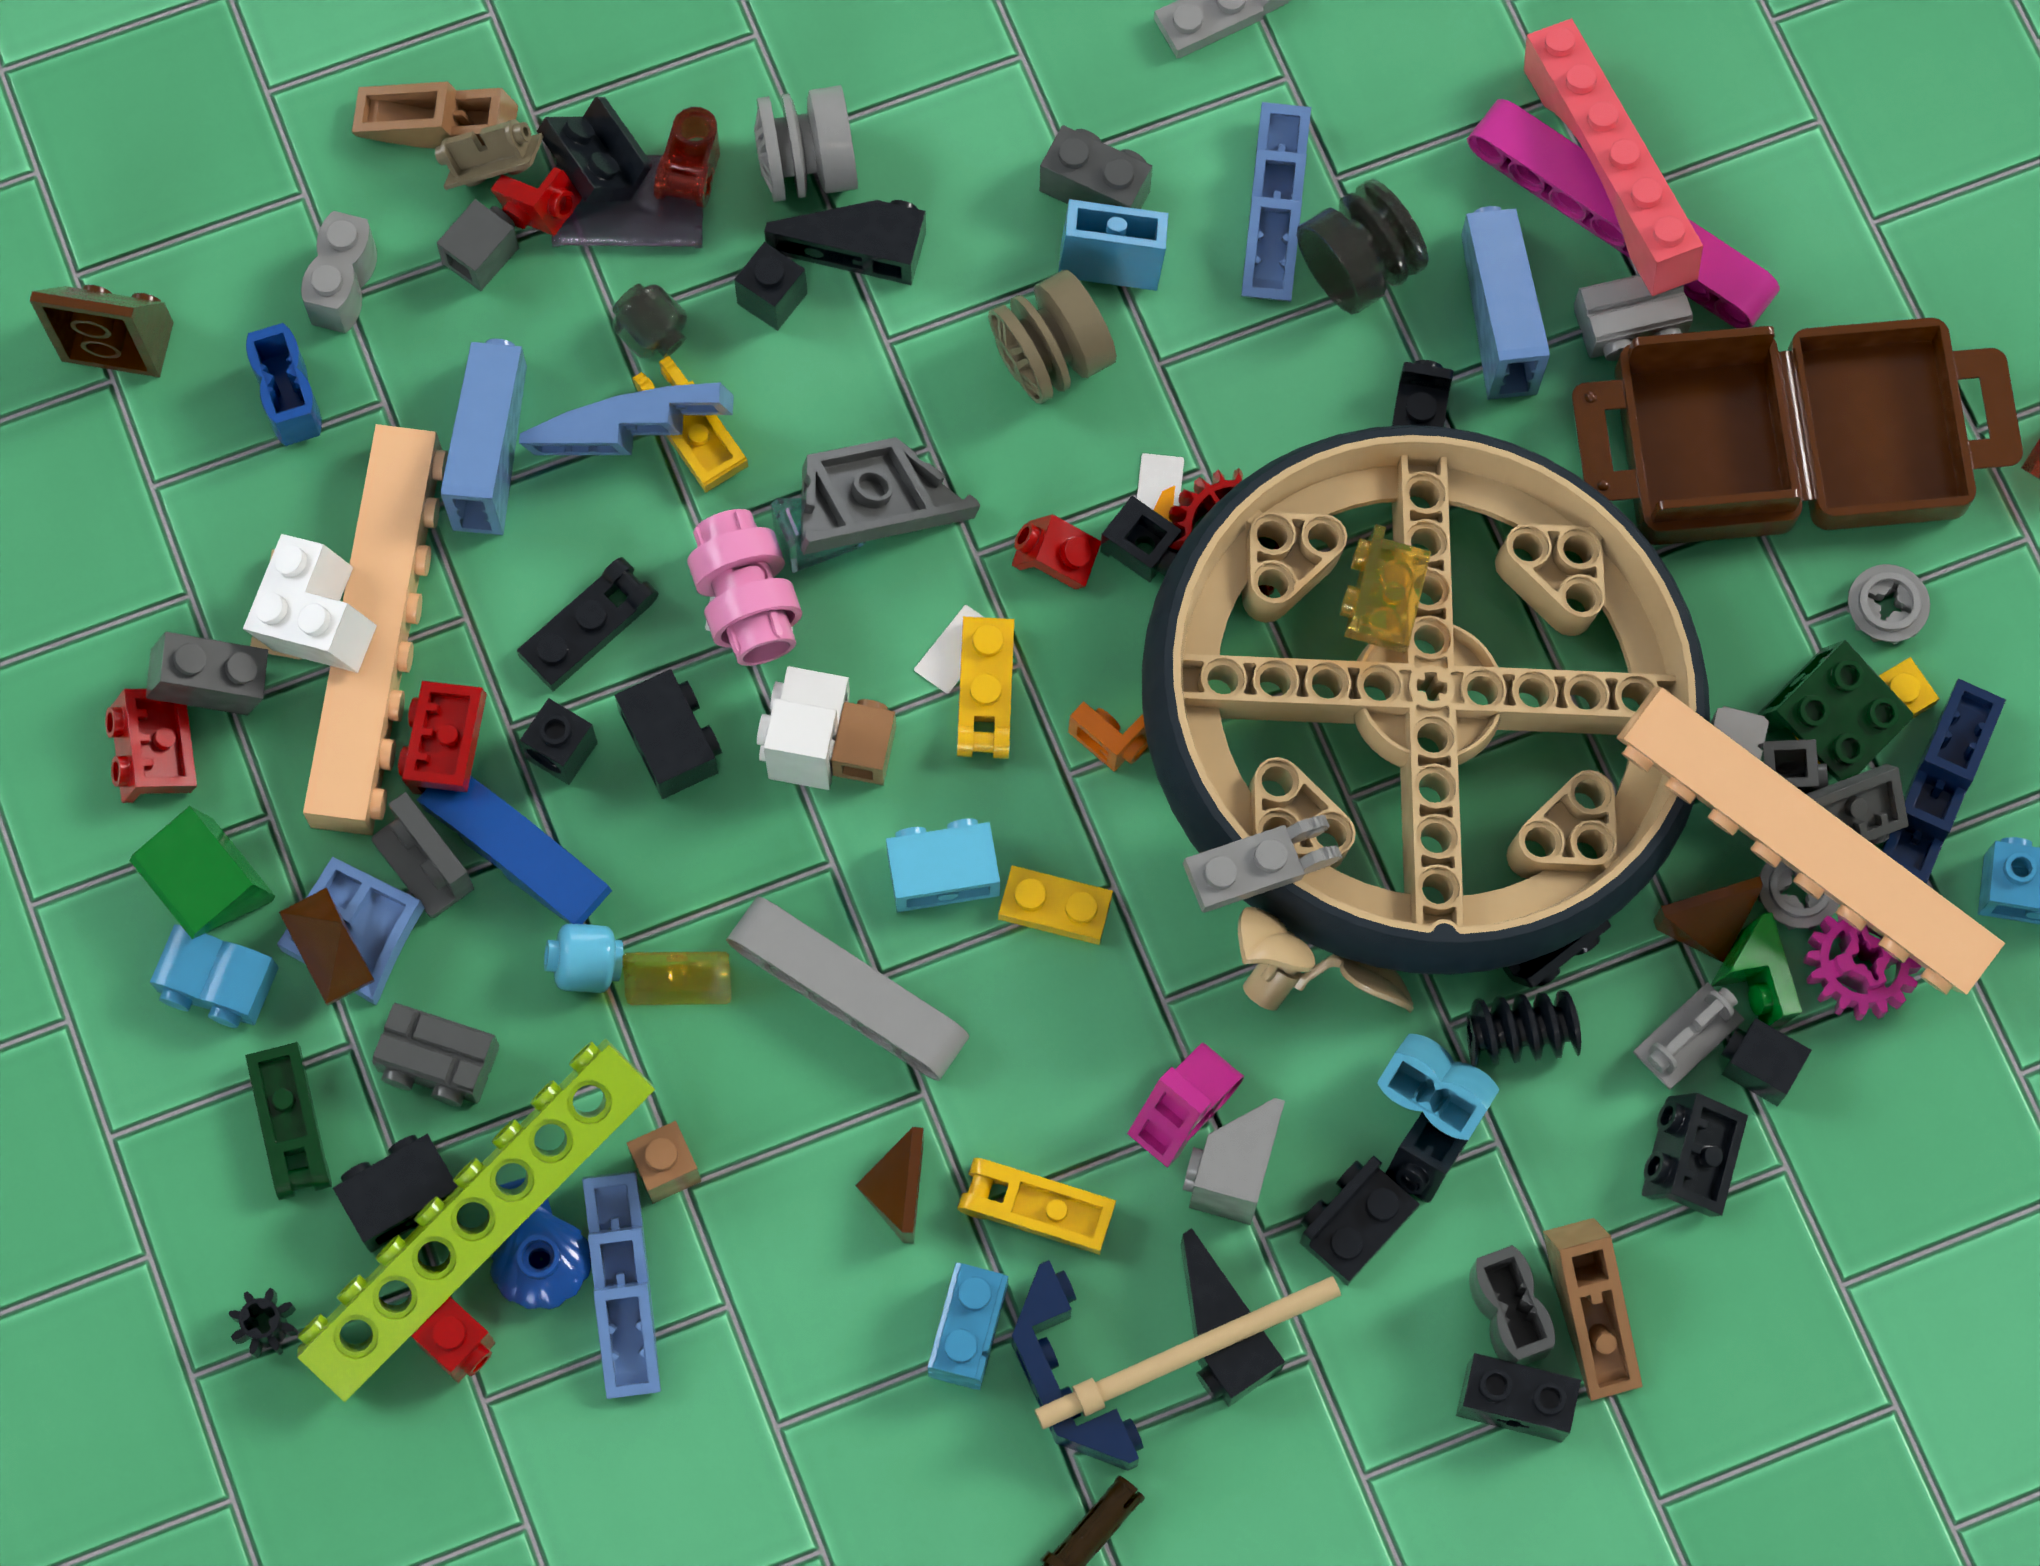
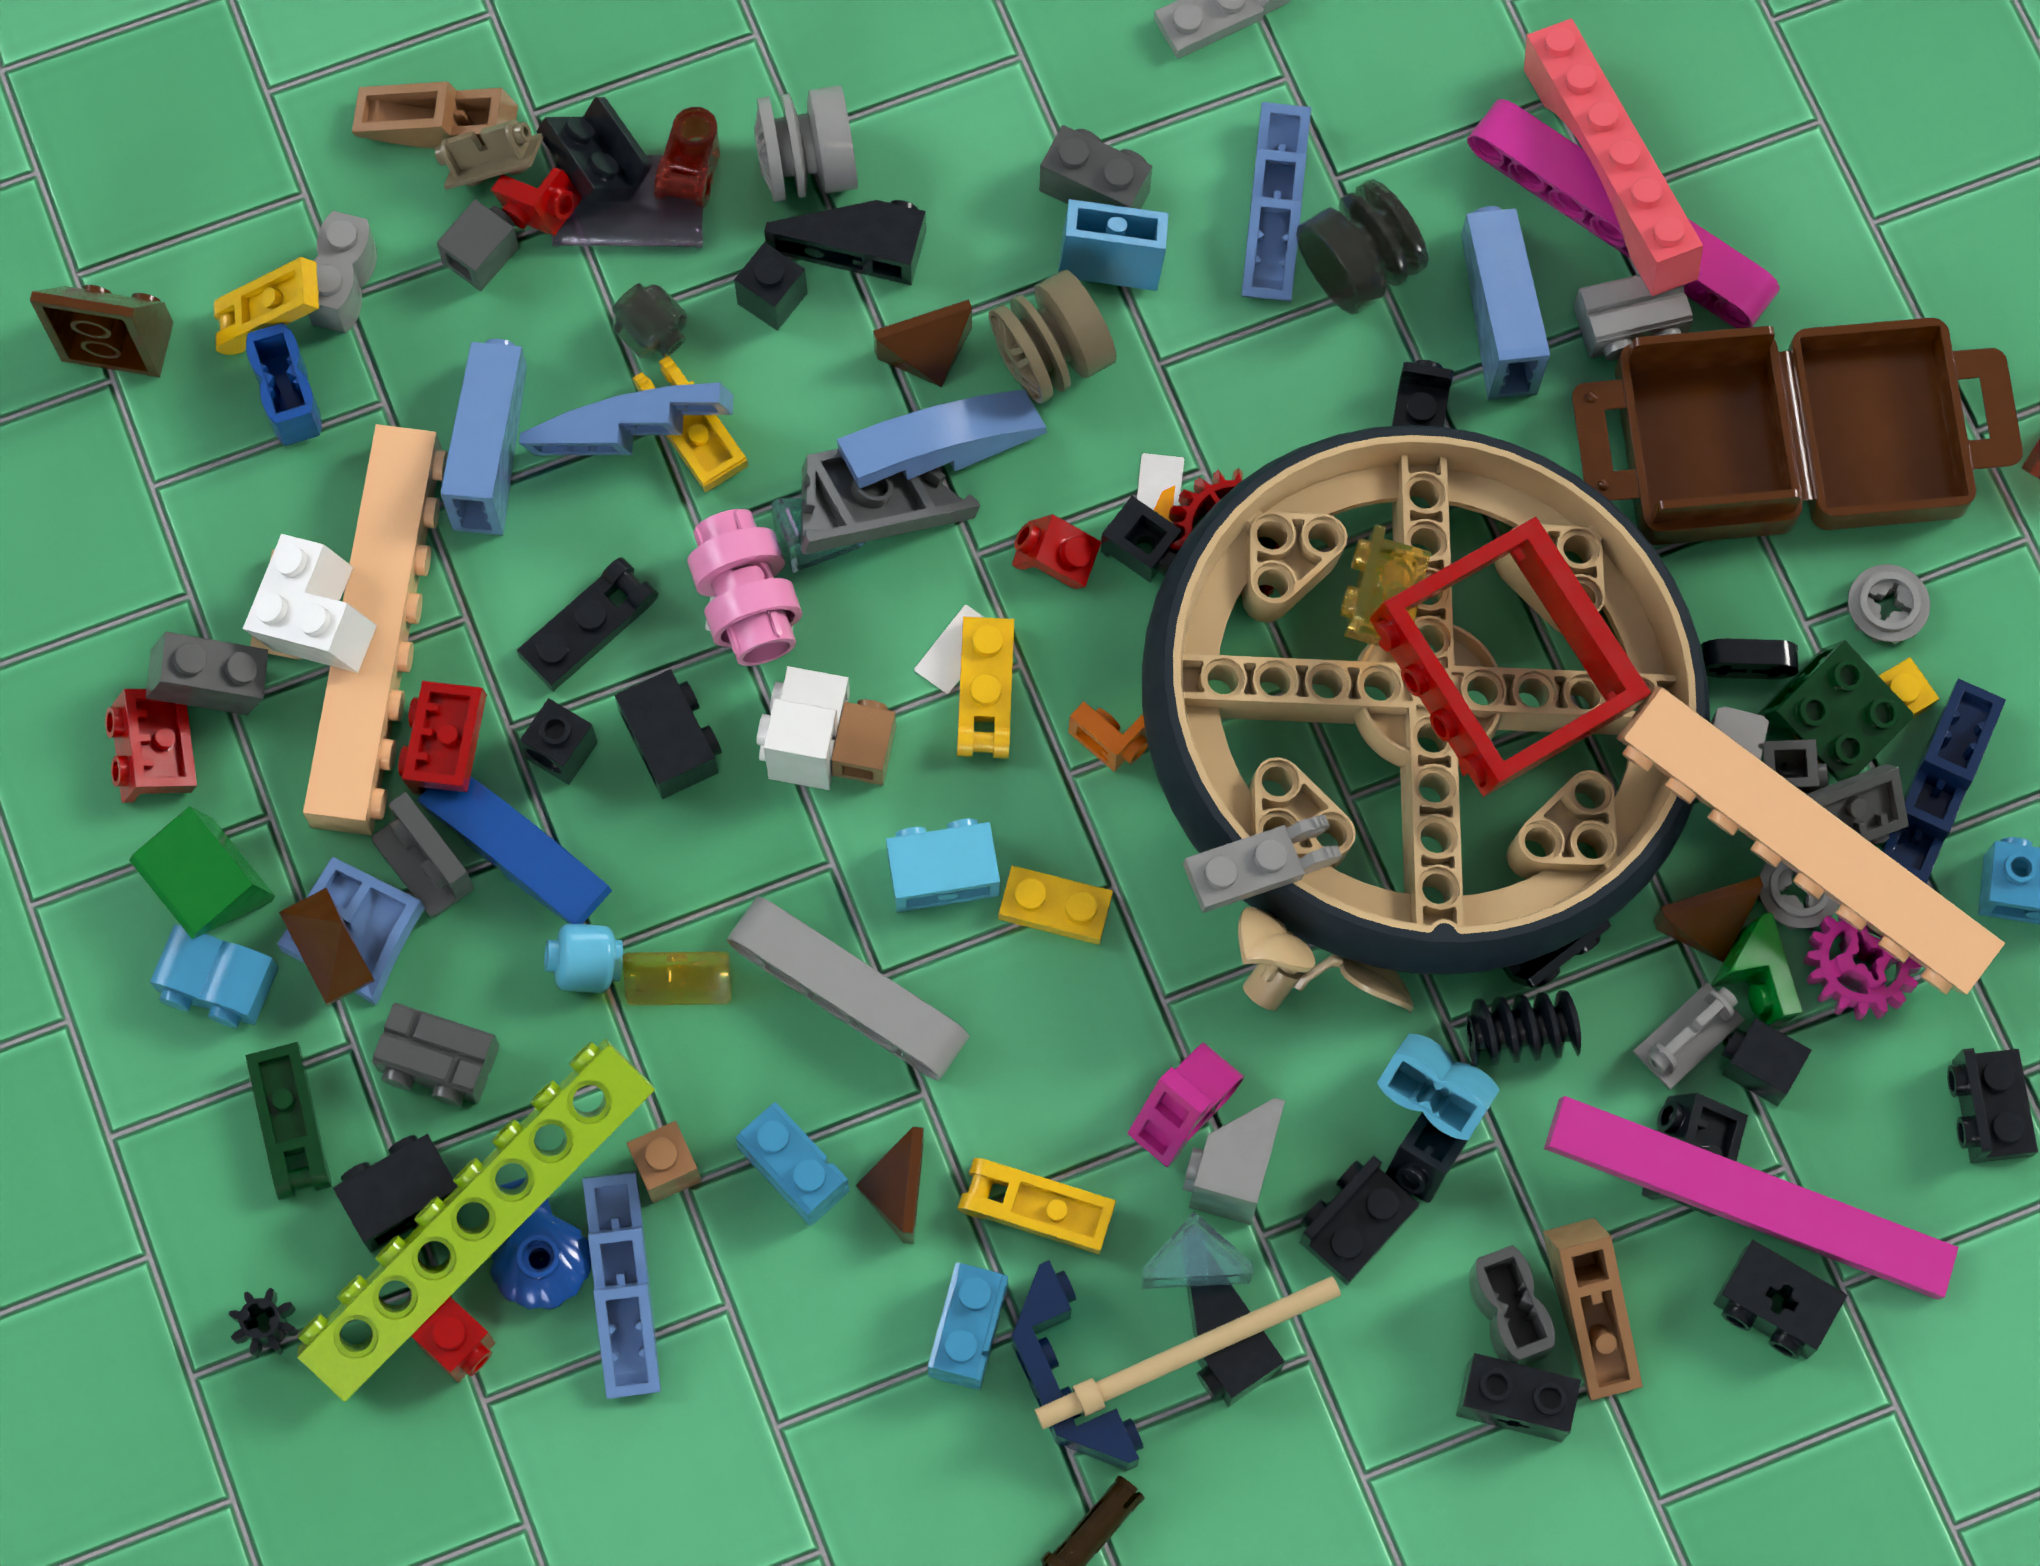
none -> yellow plate [213,257,319,355]
none -> dark azure brick [736,1102,849,1226]
none -> medium blue slope [837,389,1047,489]
none -> reddish brown slope [873,299,972,387]
none -> clear light blue slope [1141,1212,1253,1289]
none -> red window [1369,517,1652,797]
none -> dark pink tile [1544,1096,1959,1300]
none -> black beam [1701,638,1799,679]
none -> black brick [1713,1239,1848,1359]
none -> black bracket [1947,1048,2038,1163]

